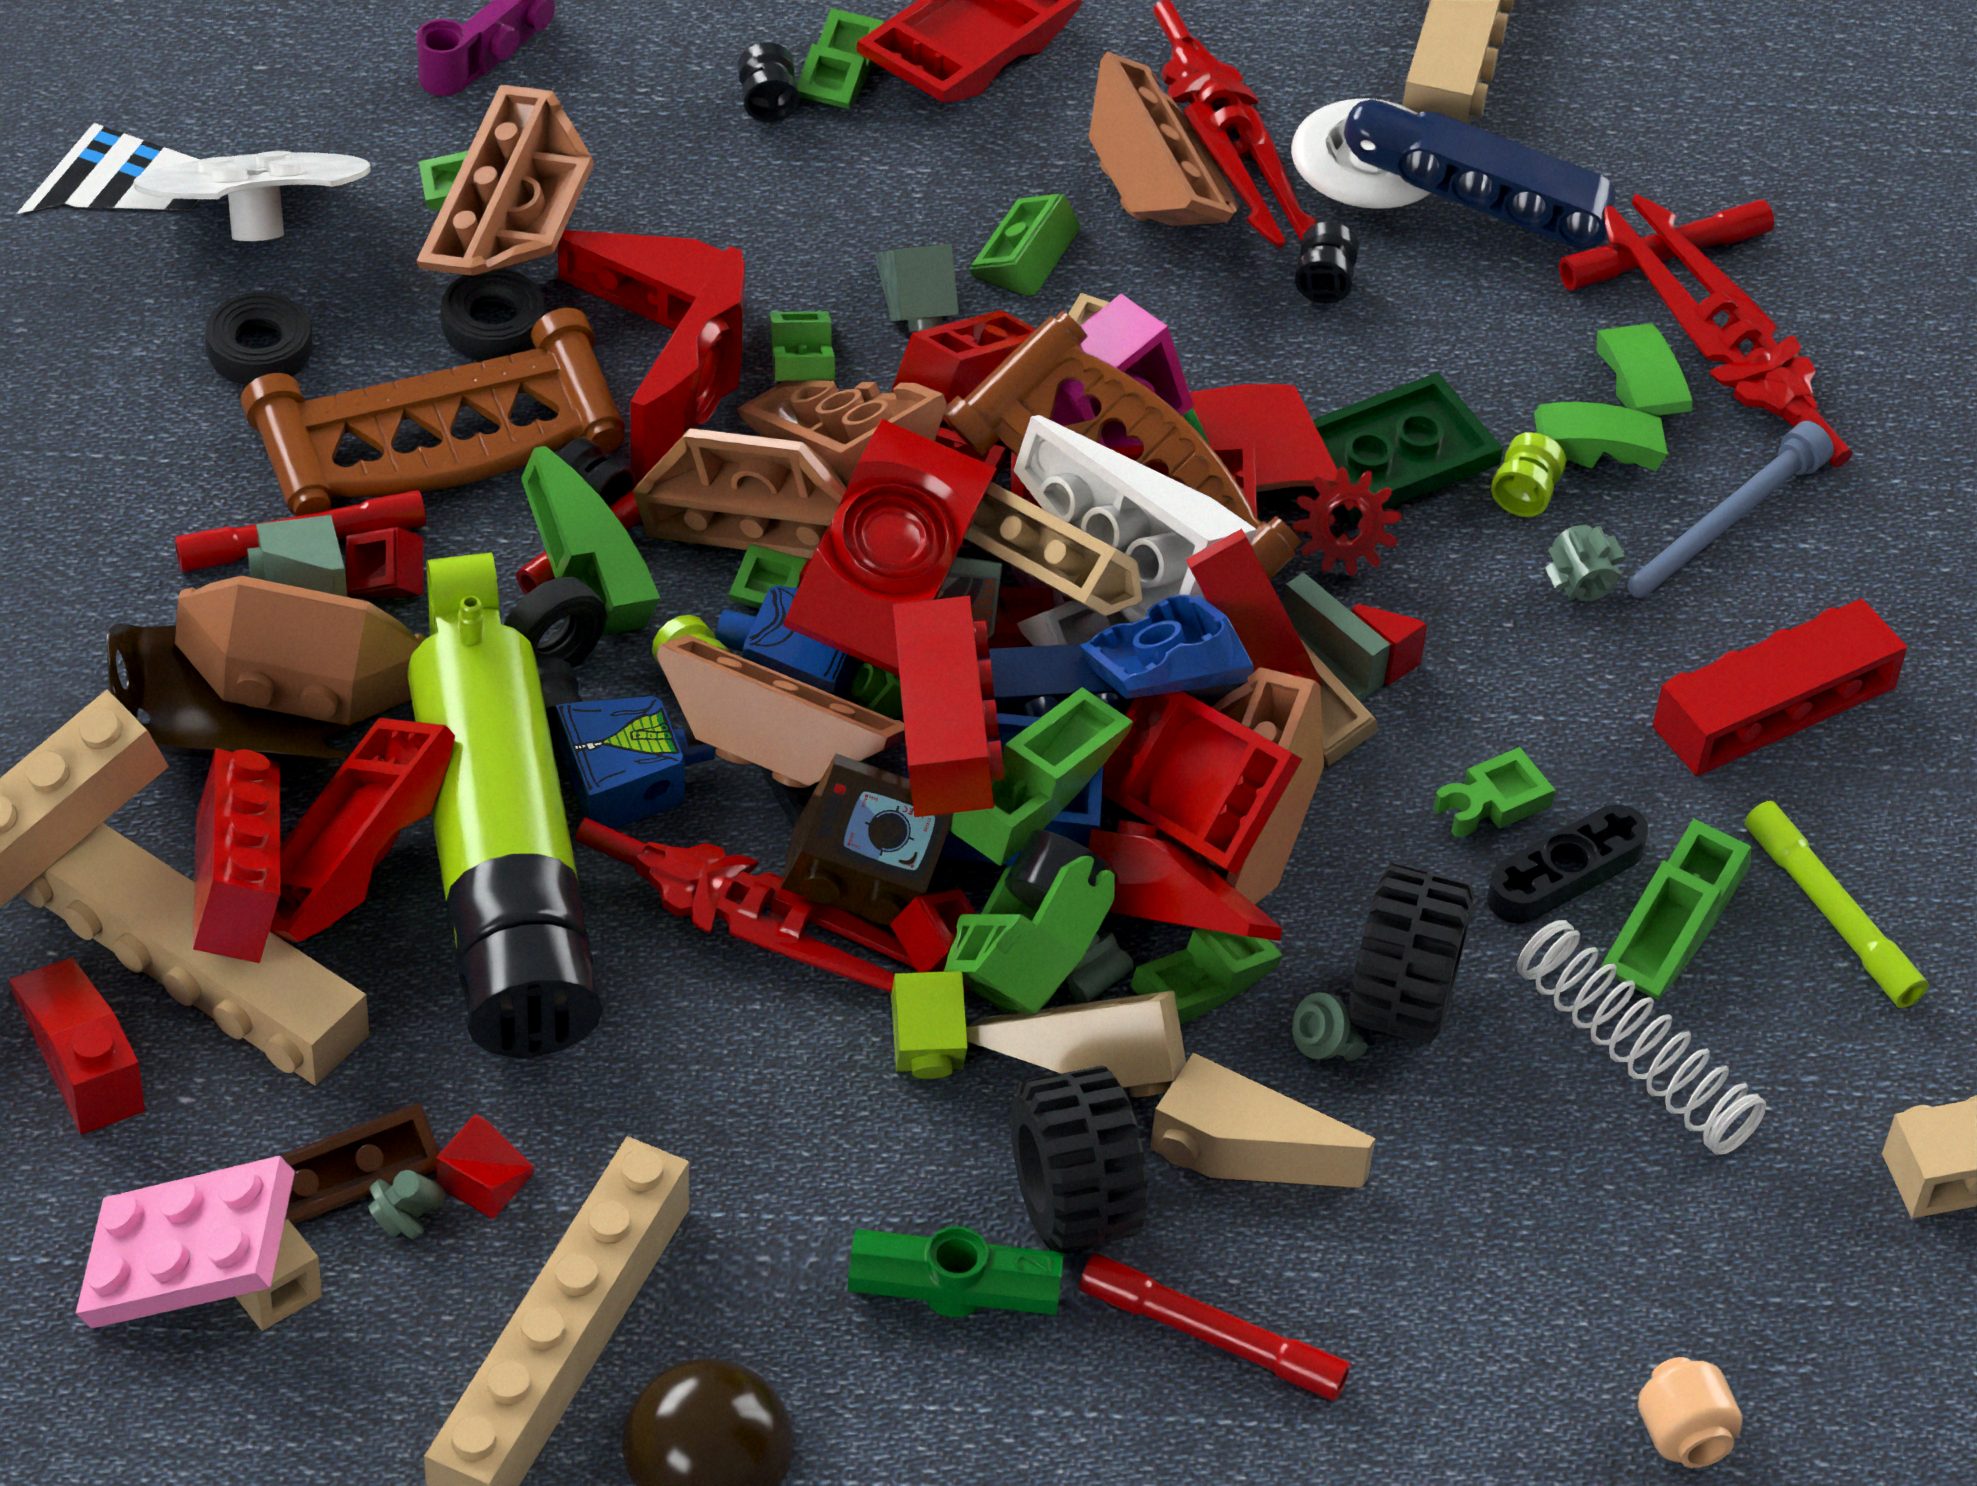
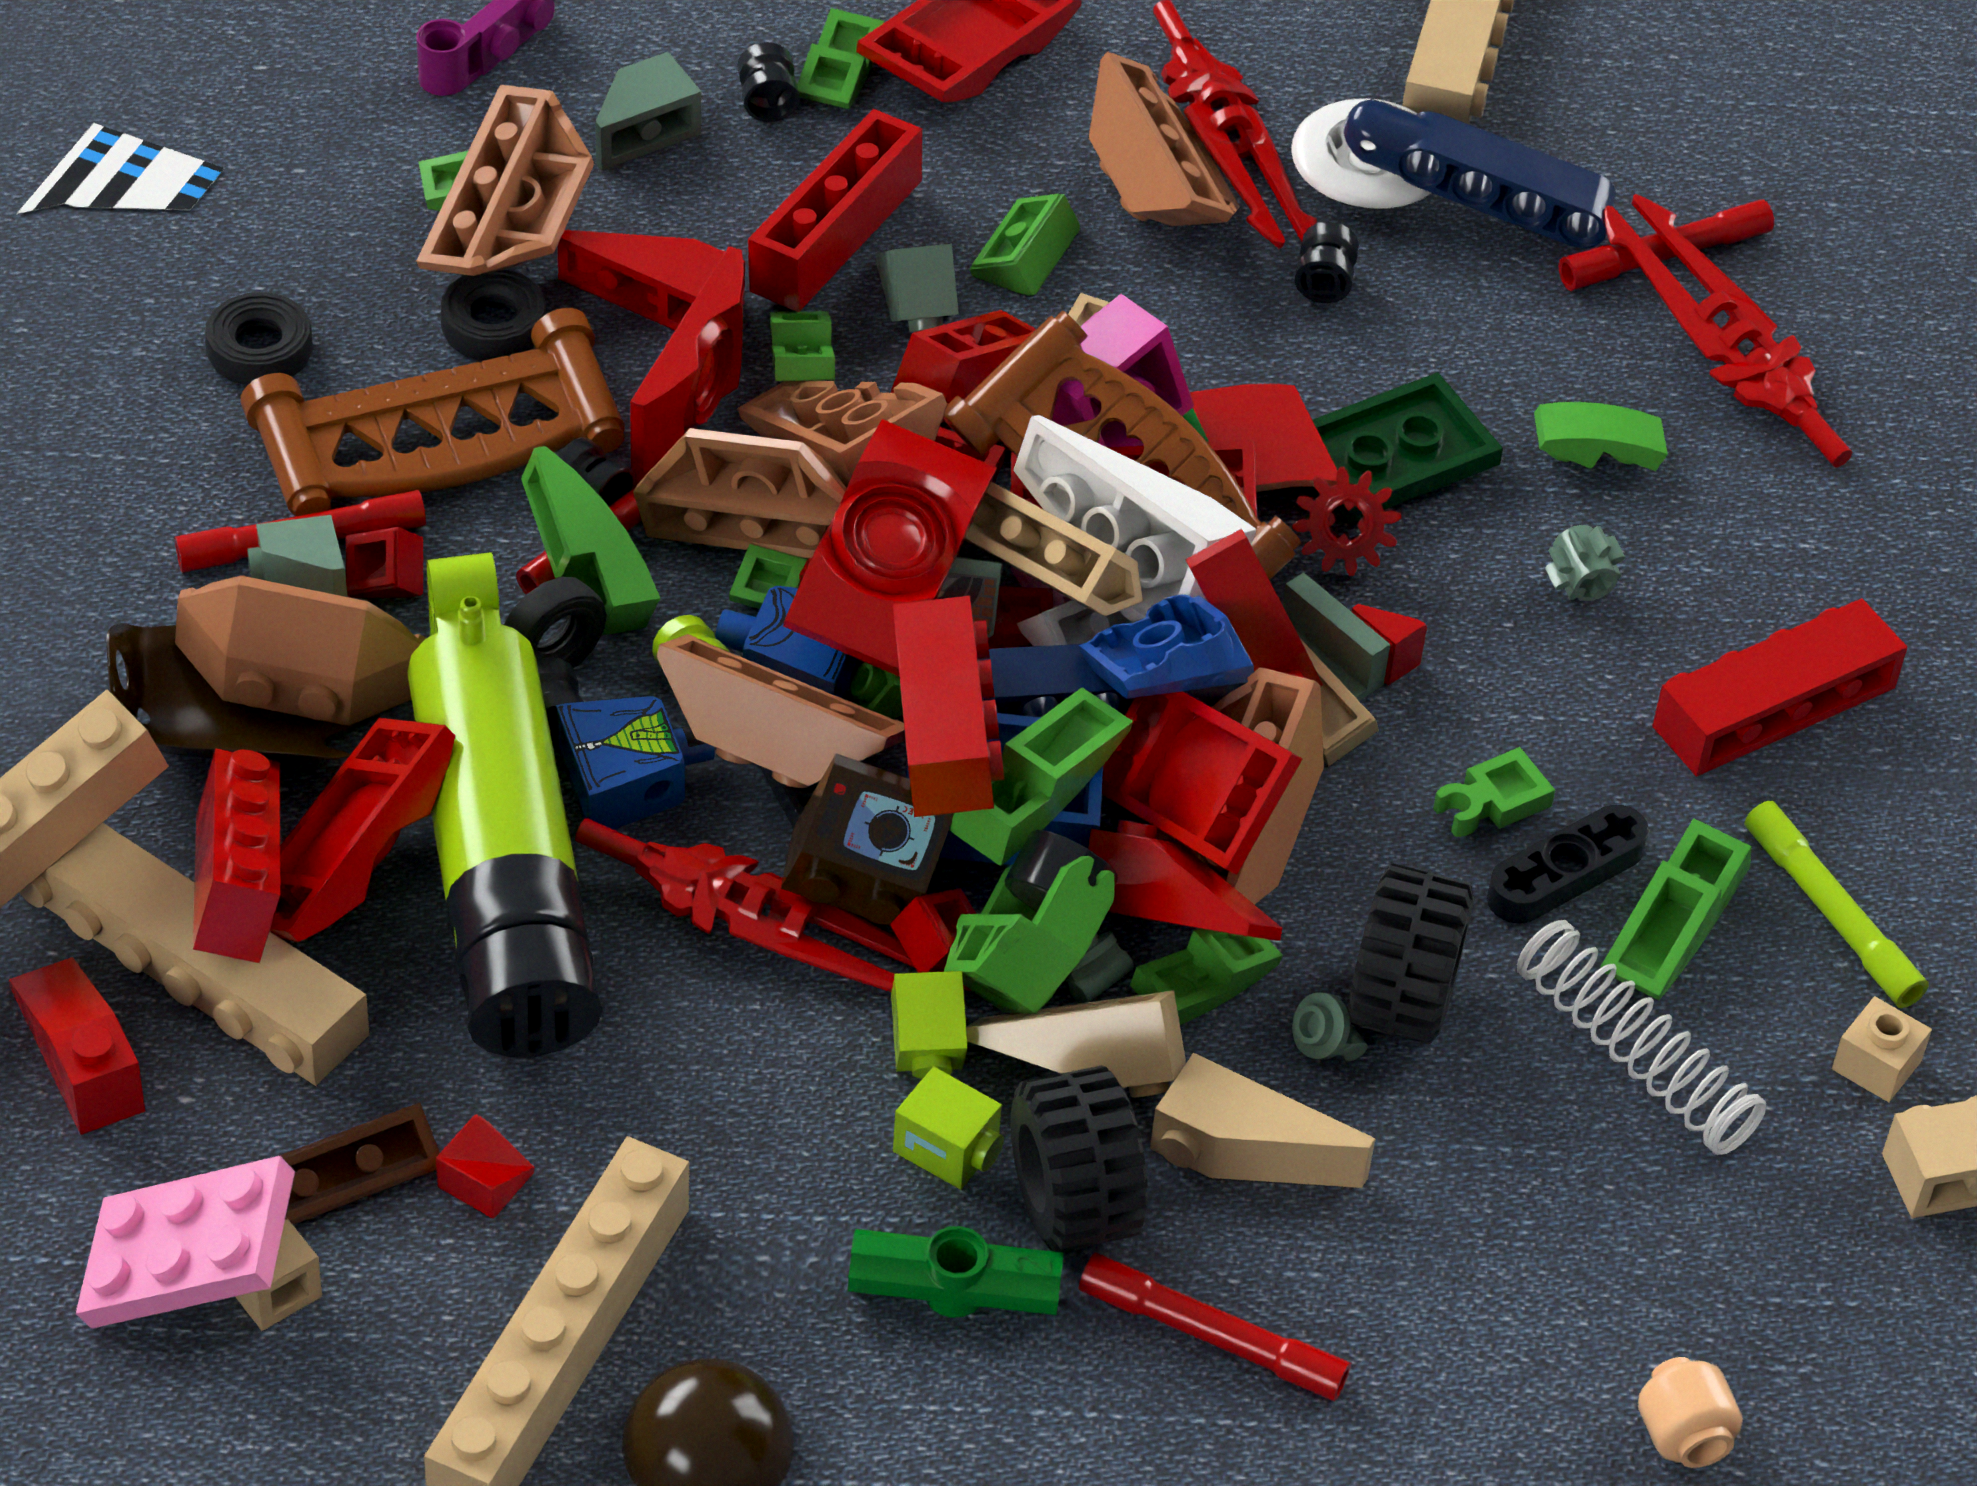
white piece [134,151,370,241] -> none
sand green plate [368,1170,445,1240] -> none
lime wheel [1491,432,1567,517] -> none
bright green slope [1597,323,1693,416] -> none
sand blue piece [1627,421,1834,598] -> none
none -> sand green slope [595,52,702,171]
none -> red brick [748,108,922,313]
none -> lime brick [893,1066,1004,1190]
none -> tan plate [1832,996,1932,1102]

